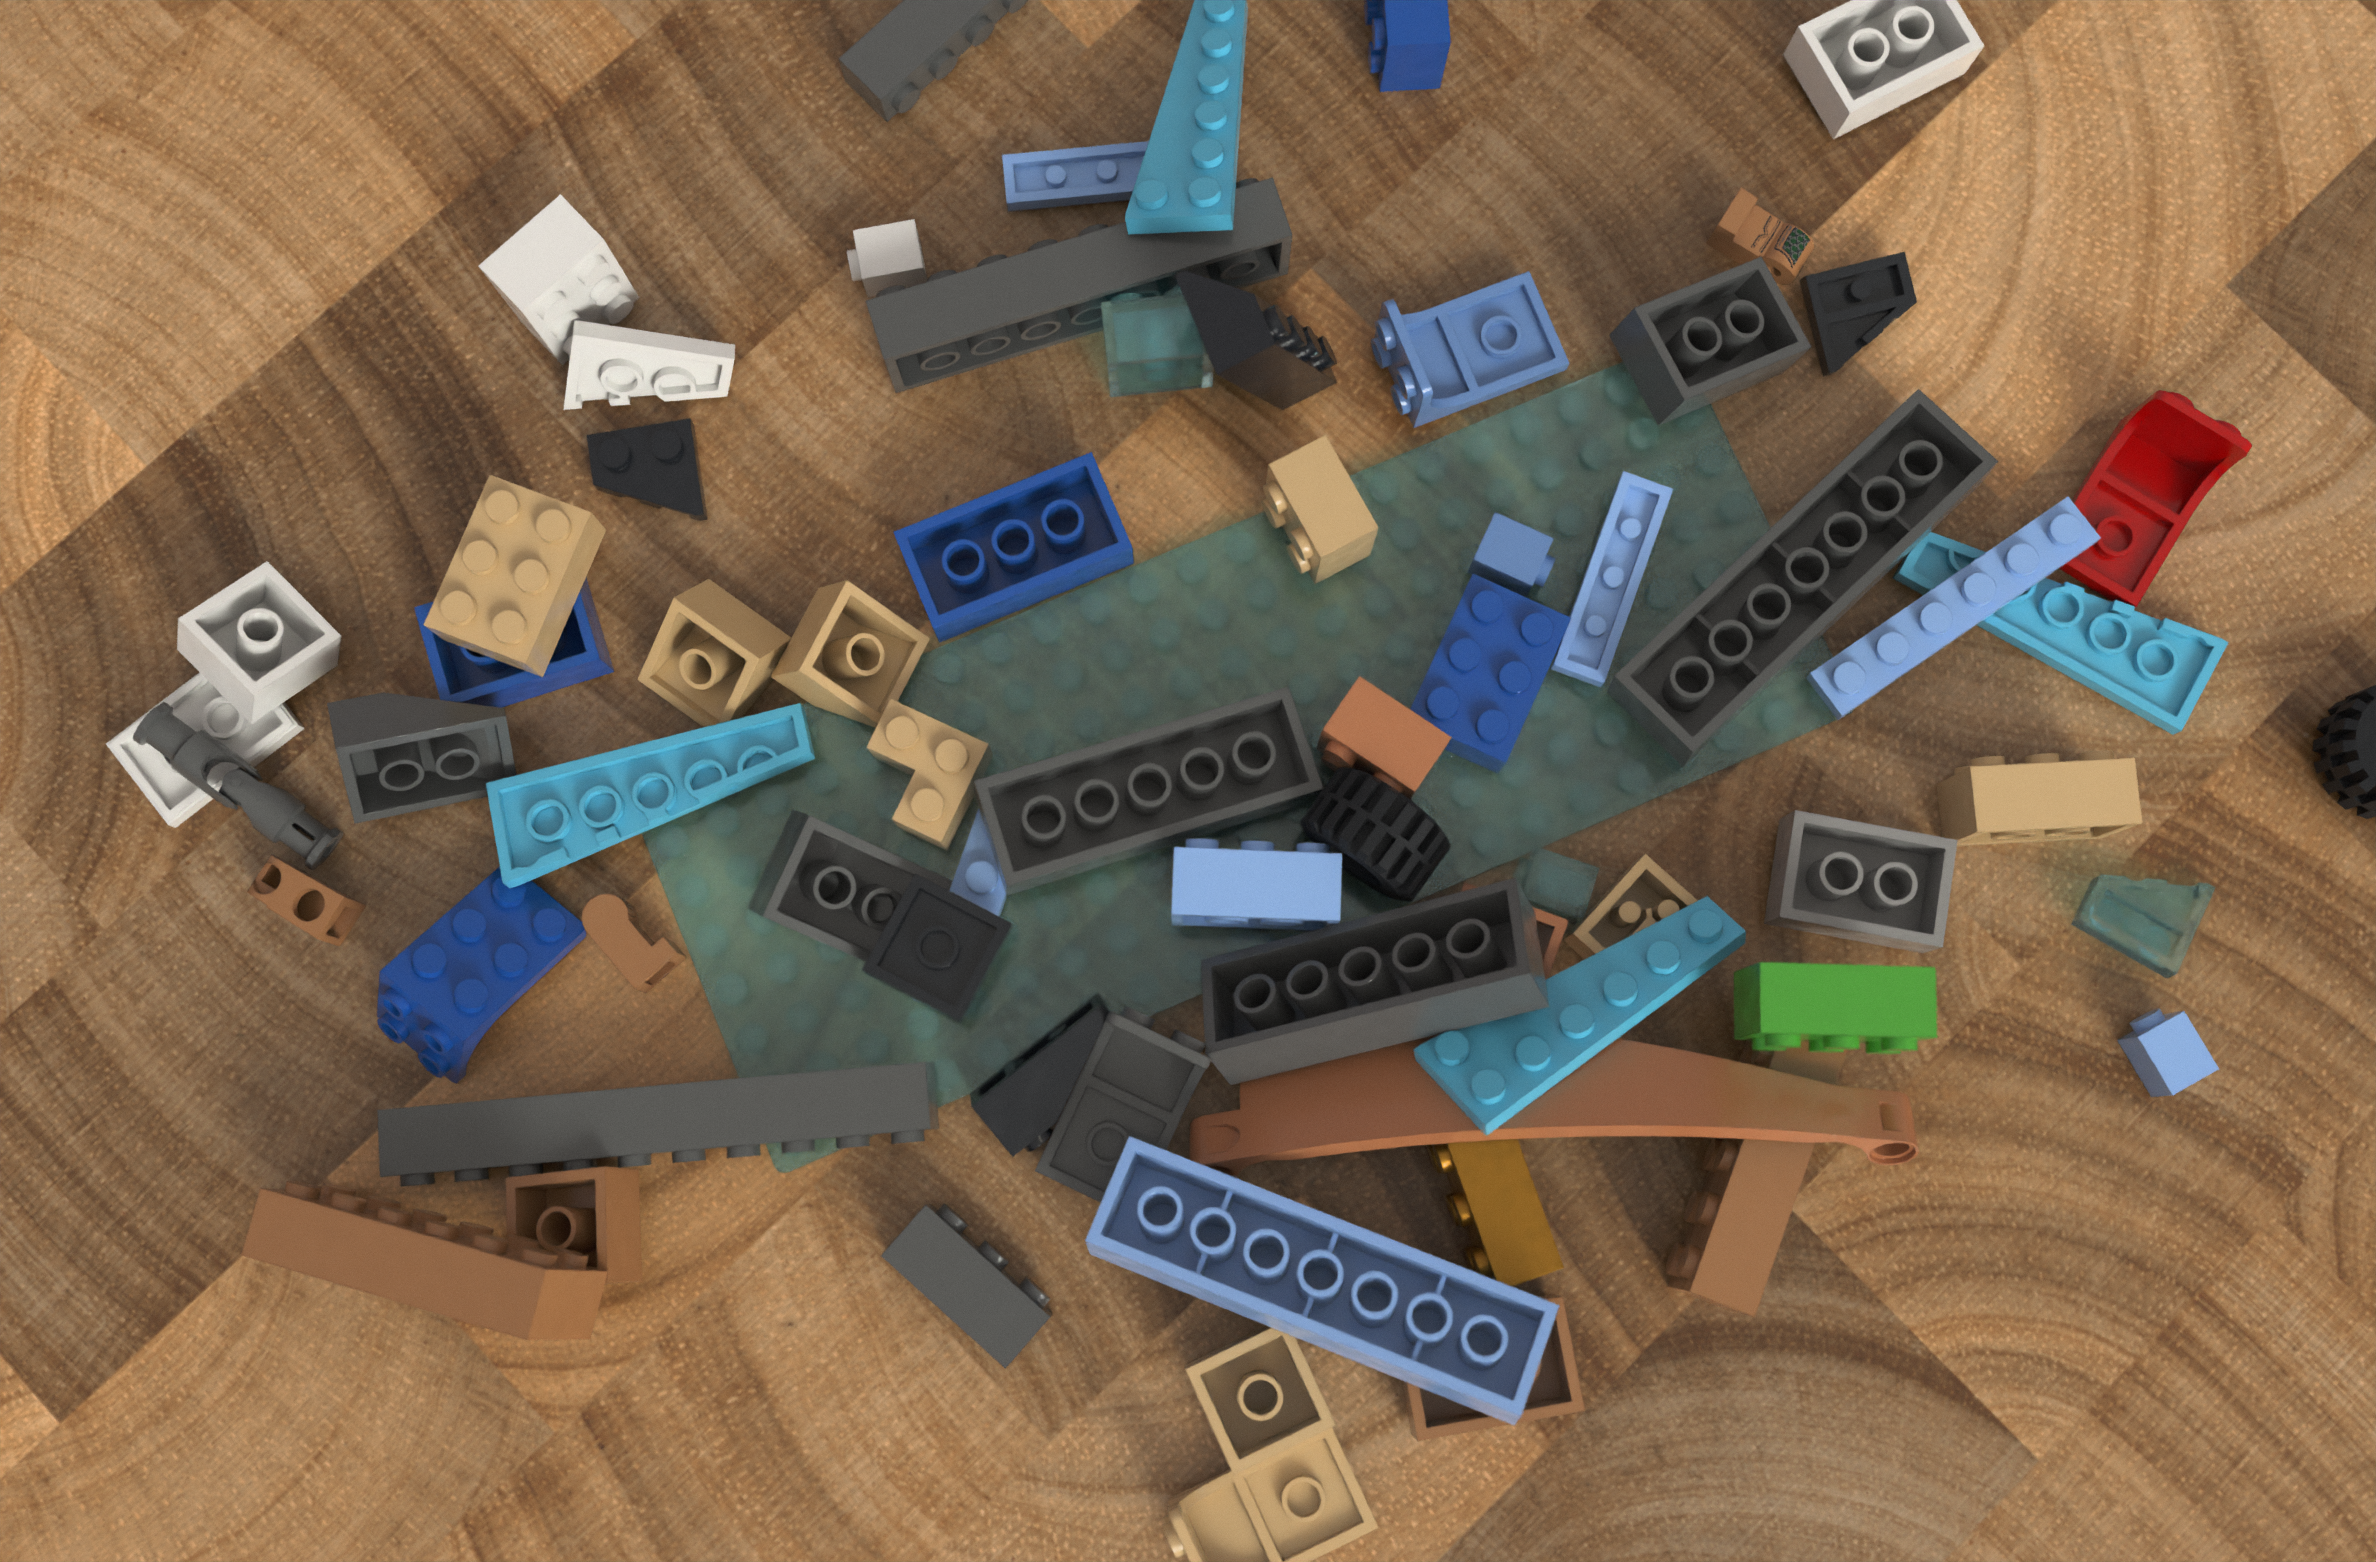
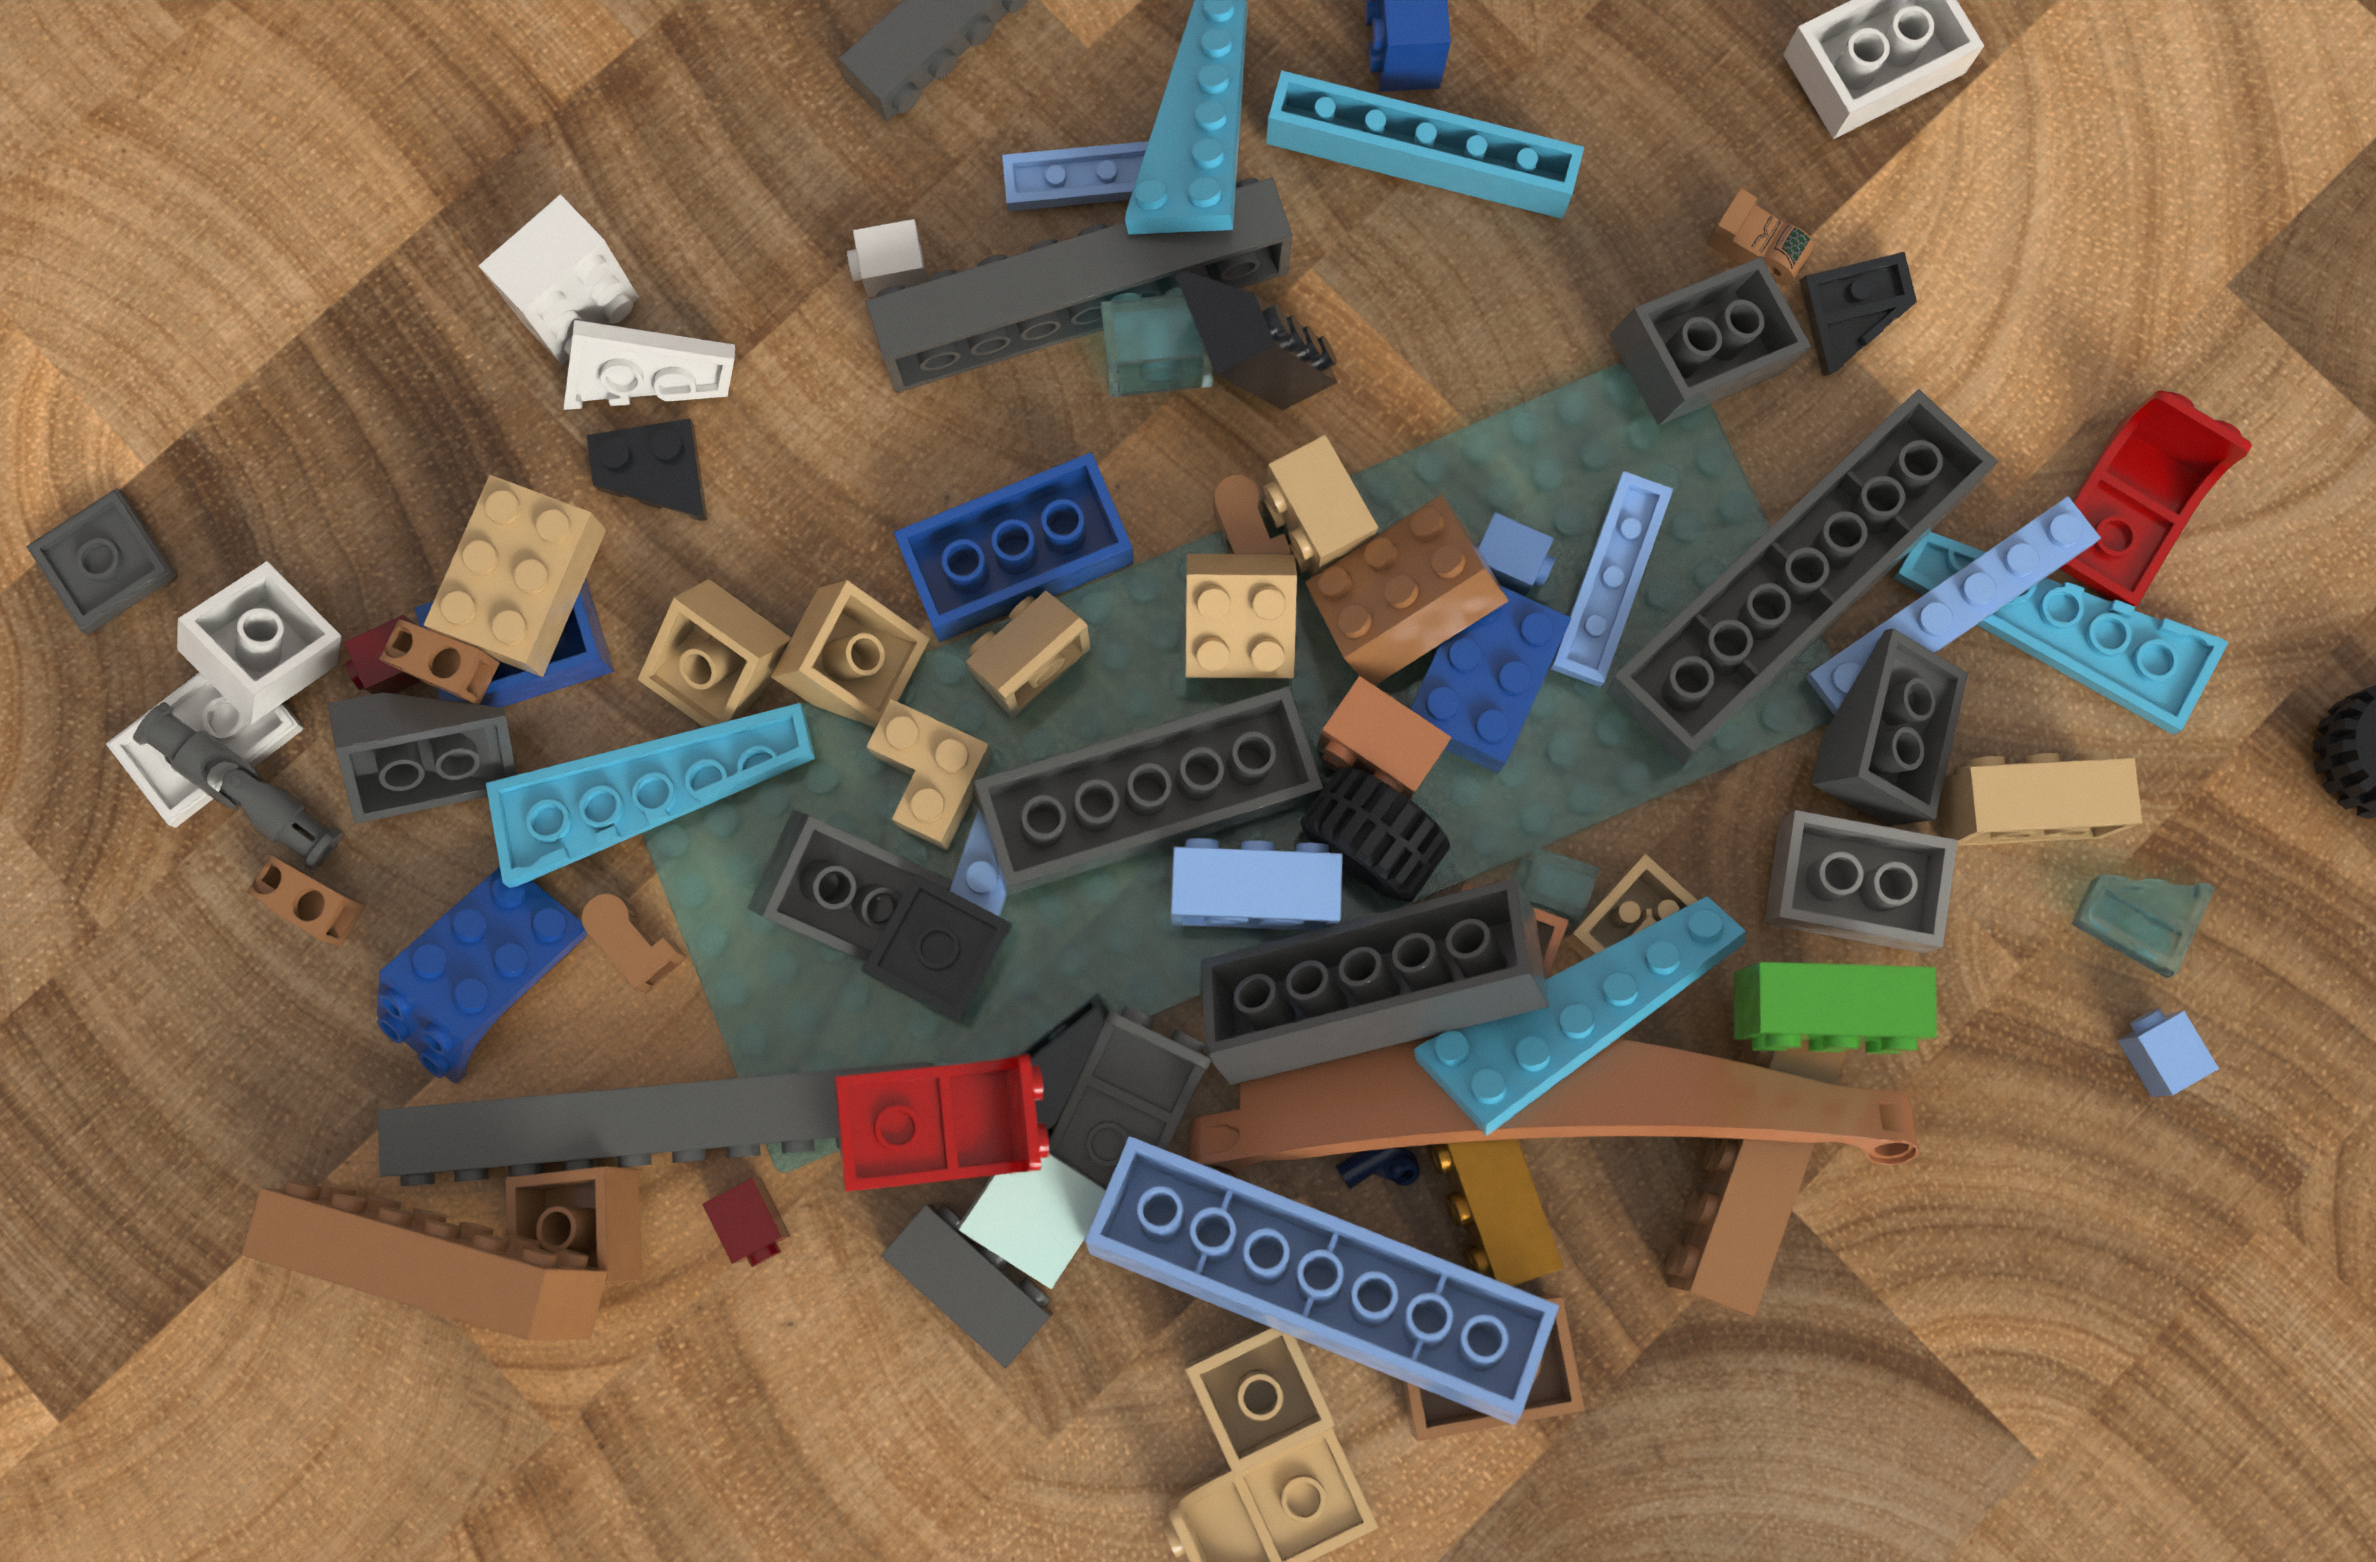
medium blue bracket [1371,271,1569,428] -> none
none -> dark grey tile [26,488,178,635]
none -> dark red brick [344,615,422,694]
none -> medium nougat leg [379,619,500,705]
none -> dark red brick [702,1177,790,1268]
none -> red bracket [834,1054,1049,1192]
none -> light aqua tile [957,1152,1107,1289]
none -> tan slope [966,591,1091,719]
none -> tan brick [1186,554,1297,678]
none -> medium nougat leg [1213,474,1292,554]
none -> medium azure brick [1266,70,1584,219]
none -> medium nougat brick [1305,494,1509,686]
none -> dark blue arm [1335,1147,1420,1189]
none -> dark grey slope [1811,628,1968,826]

